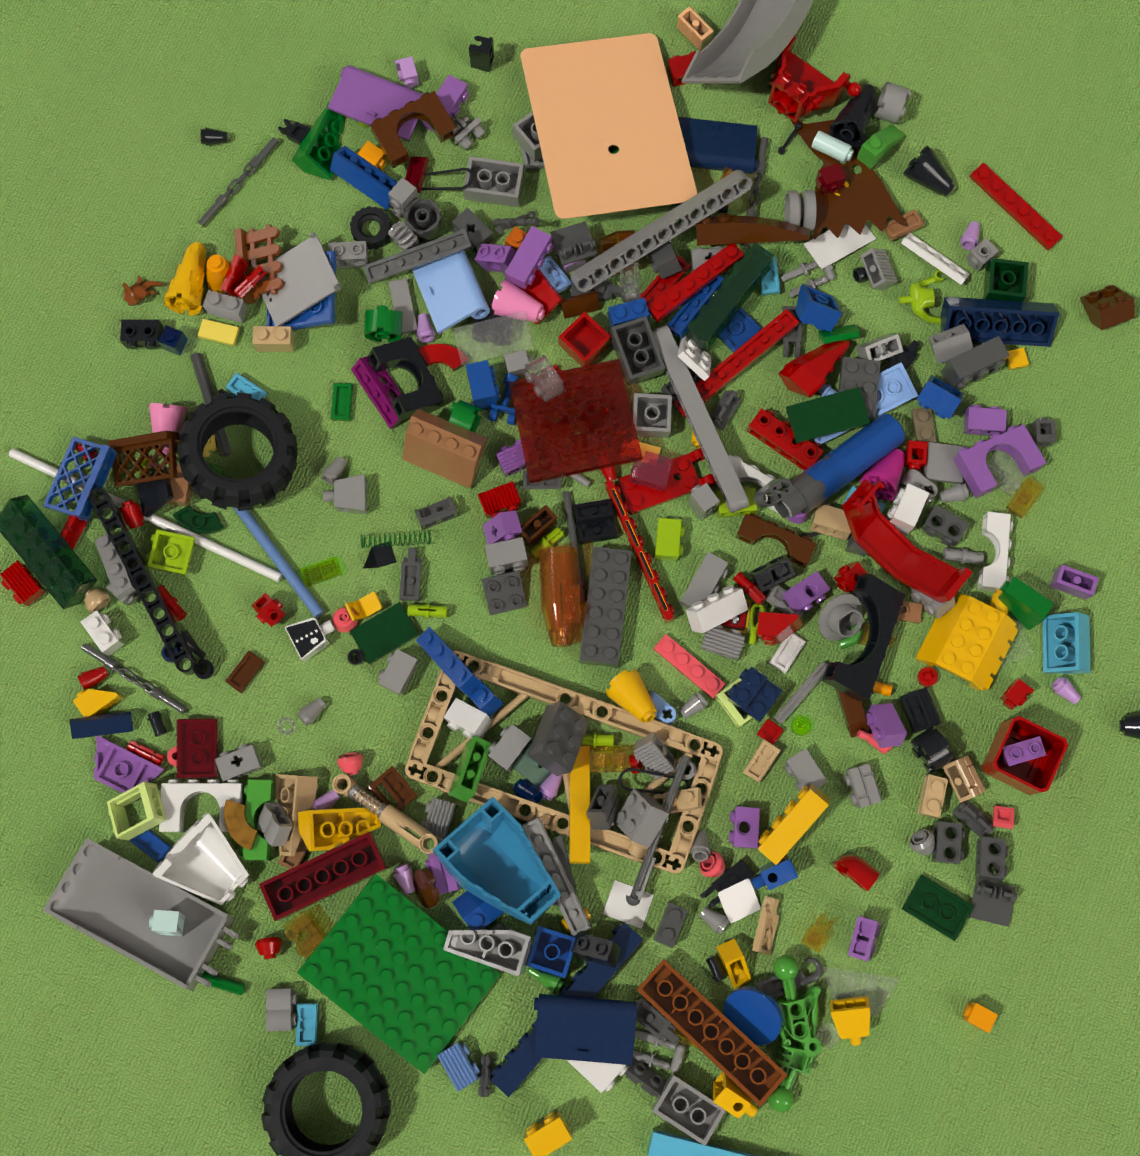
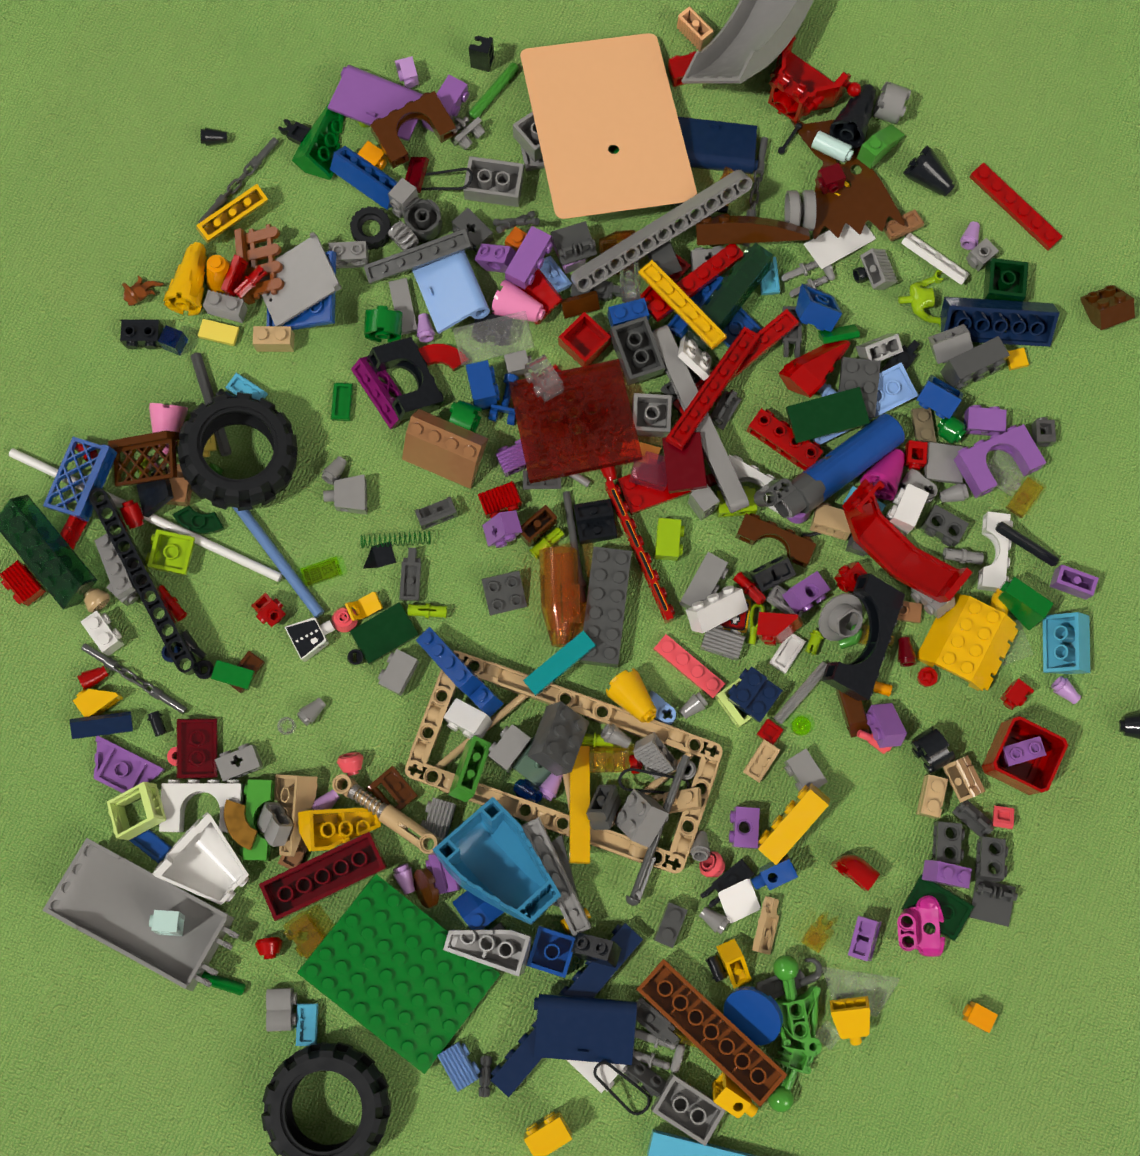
red axle [127,740,164,765] -> none
light grey brick [485,537,528,576] -> none
bright green cone [528,967,565,995] -> none
white sticker [603,880,654,929] -> none
light grey brick [843,763,882,809] -> none
black plate [899,687,941,734] -> none
light grey cone [909,829,936,855] -> none
none -> yellow brick [196,184,268,243]
none -> green tile [211,660,255,690]
none -> bright green axle [469,62,519,120]
none -> teal tile [523,630,596,696]
none -> black piece [593,1061,651,1115]
none -> light grey cone [601,724,631,749]
none -> yellow tile [638,260,727,350]
none -> dark red tile [662,432,707,494]
none -> red tile [665,326,760,451]
none -> lime pin [805,630,824,656]
none -> dark pink piece [897,895,945,957]
none -> dark red cone [898,637,917,667]
none -> medium lavender brick [922,860,972,889]
none -> green head [937,416,967,444]
none -> black axle [995,522,1059,566]

